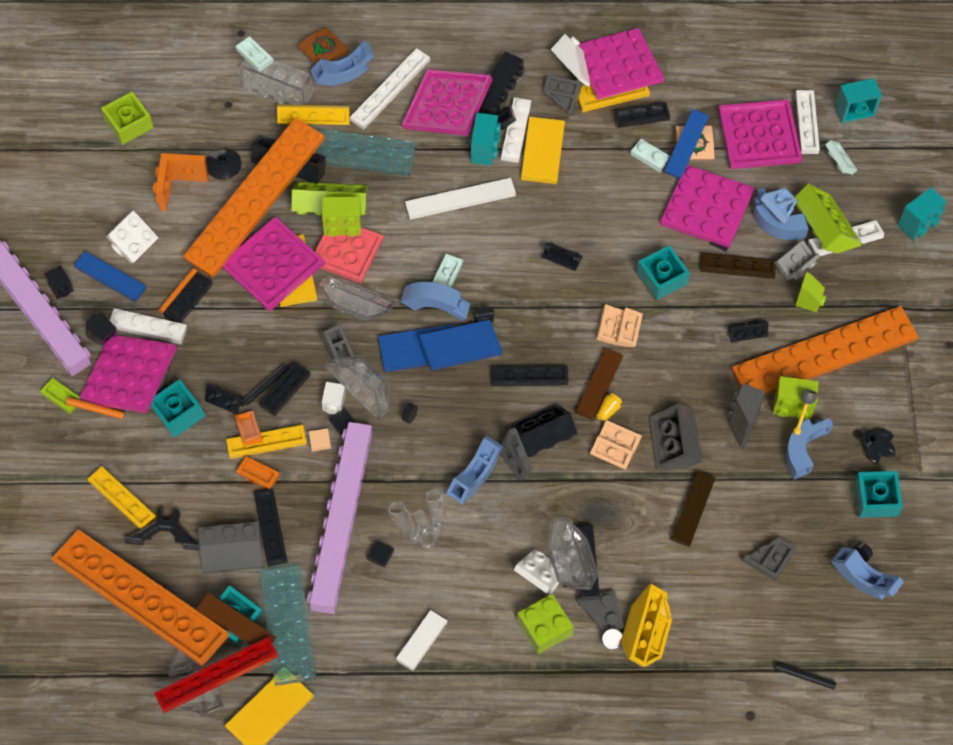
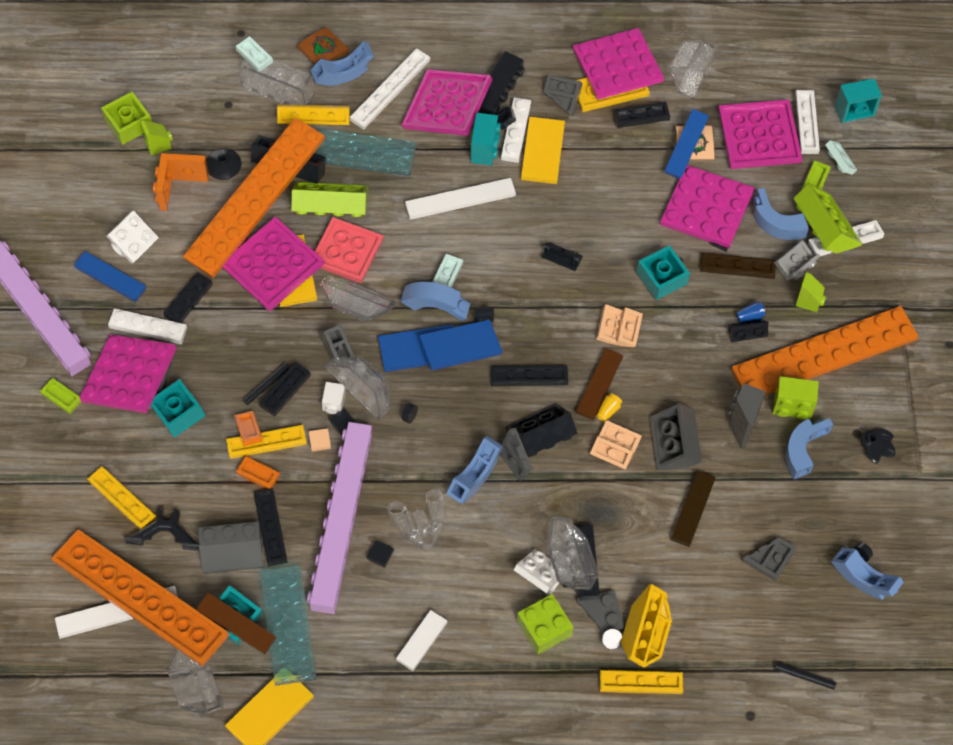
black brick [44,265,74,300] -> none
orange bar [66,397,125,419] -> none
black slope [86,312,117,346] -> none
red plate [154,637,278,713] -> none
orange bar [158,268,198,314] -> none
black hinge [205,384,246,415] -> none
lime brick [322,197,361,237] -> none
white slope [551,34,590,86] -> none
light aqua plate [630,139,671,173] -> none
light blue wing [761,188,797,224] -> none
hinge [793,388,818,435] -> none
teal brick [854,471,903,518] -> none
teal brick [898,187,947,240] -> none
none -> white tile [55,586,178,639]
none -> lime slope [140,120,173,156]
none -> yellow tile [600,670,683,694]
none -> clear wedge [669,39,722,99]
none -> blue cone [736,301,766,322]
none -> lime tile [802,160,831,189]

